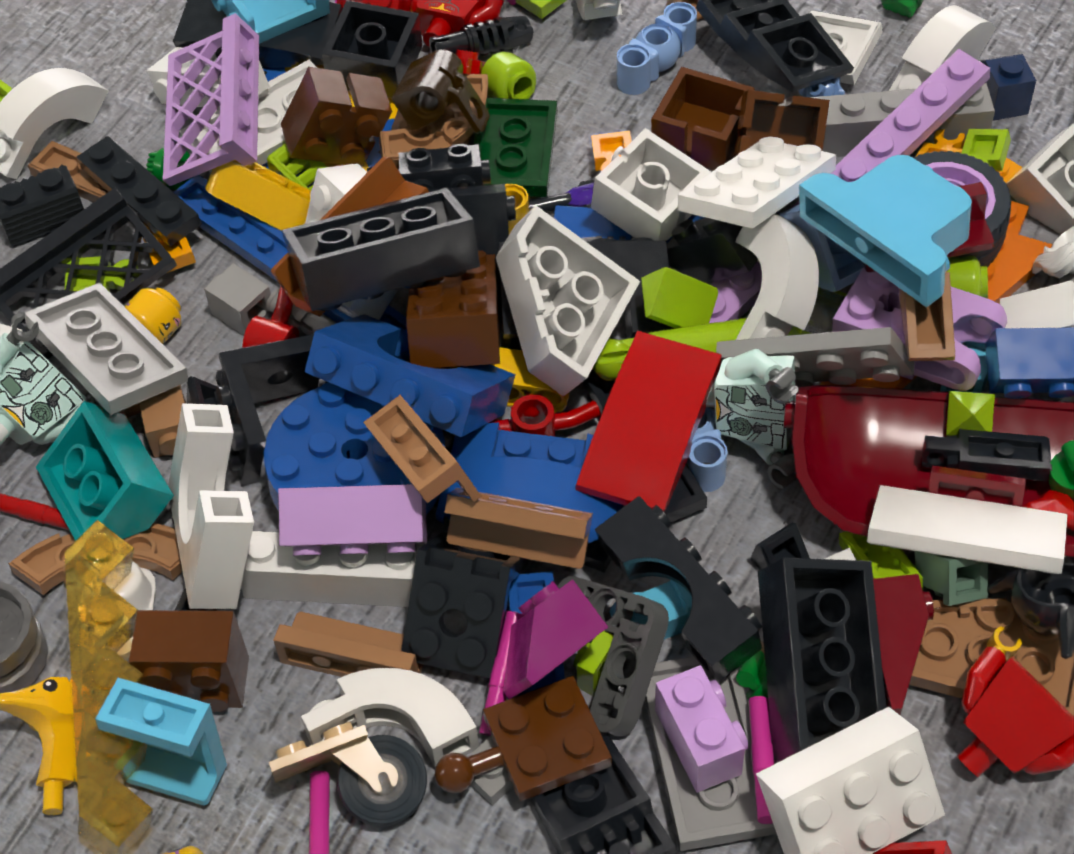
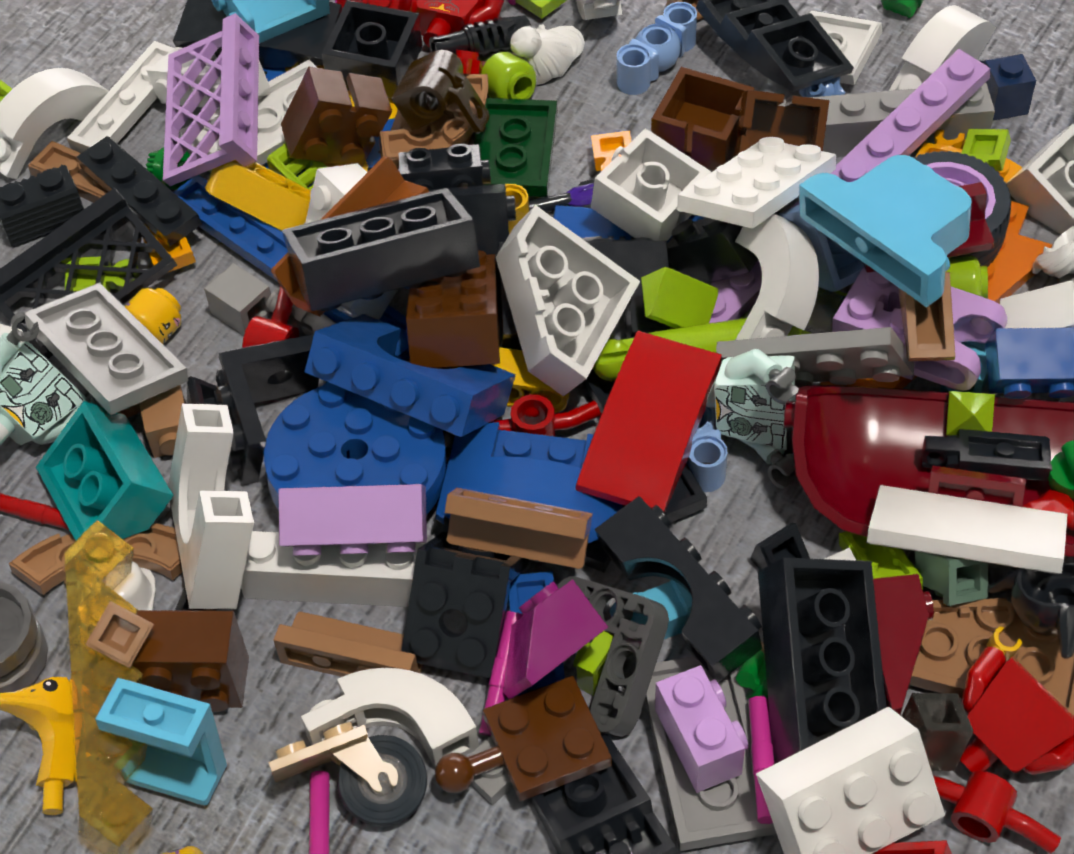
medium nougat panel [363,395,482,503] -> none
none -> white plate [67,41,174,153]
none -> medium nougat slope [85,601,154,668]
none -> white hair [510,24,585,85]
none -> clear smoke brick [901,693,974,771]
none -> red piece [933,771,1061,854]

